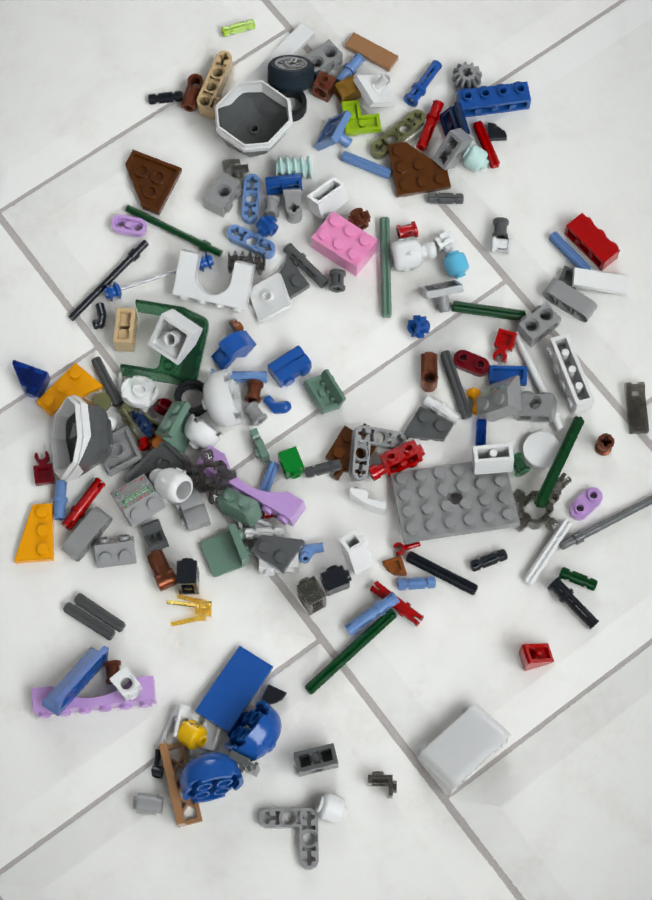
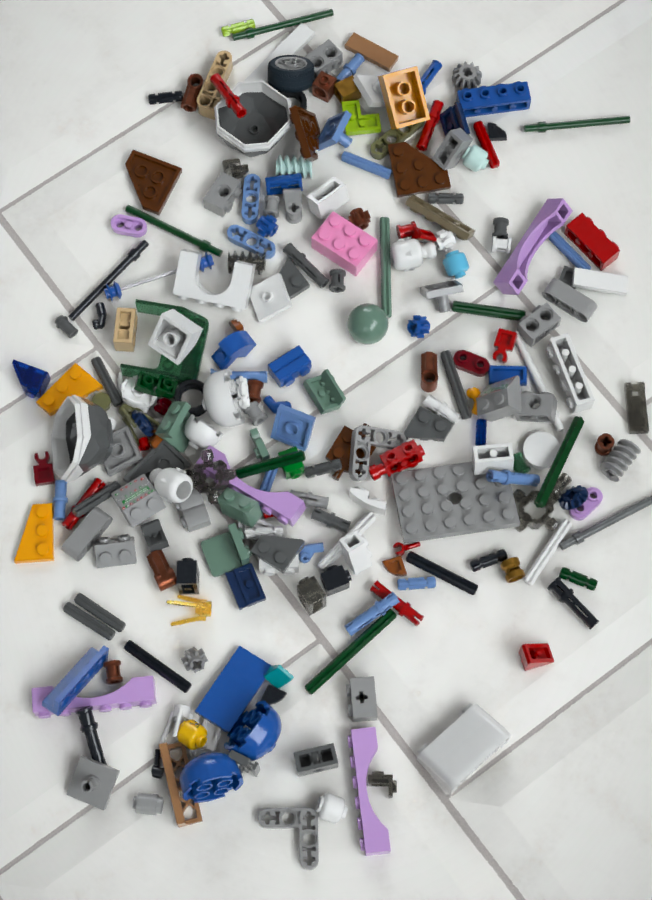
white brick [110,666,143,701] -> none
none -> dark grey pin [55,315,78,338]
none -> light grey tile [66,755,120,810]
none -> dark grey axle [72,481,121,517]
none -> black pin [75,706,107,765]
none -> black axle [124,640,192,693]
none -> dark green slope [134,371,178,398]
none -> light grey gear [181,647,208,673]
none -> red pin [210,73,247,118]
none -> dark blue plate [225,563,266,610]
none -> dark green bar [232,9,334,41]
none -> dark green axle [234,450,306,479]
none -> white axle [236,376,250,409]
none -> teal slope [264,665,294,688]
none -> medium blue tile [270,404,316,451]
none -> reddish brown plate [289,105,320,162]
none -> light grey pin [290,490,329,509]
none -> dark grey pin [311,507,351,533]
none -> white axle [318,511,376,572]
none -> light grey brick [346,676,378,722]
none -> sand green piece [347,303,388,345]
none -> lavender arch [347,727,391,856]
none -> light orange brick [378,66,430,129]
none -> dark tan plate [405,195,475,241]
none -> red slope [411,228,437,244]
none -> medium blue pin [486,469,540,487]
none -> lavender arch [493,198,573,295]
none -> pearl gold wheel [500,557,525,583]
none -> dark green bar [524,116,630,133]
none -> dark blue gear [558,485,589,510]
none -> light grey piece [600,439,641,482]

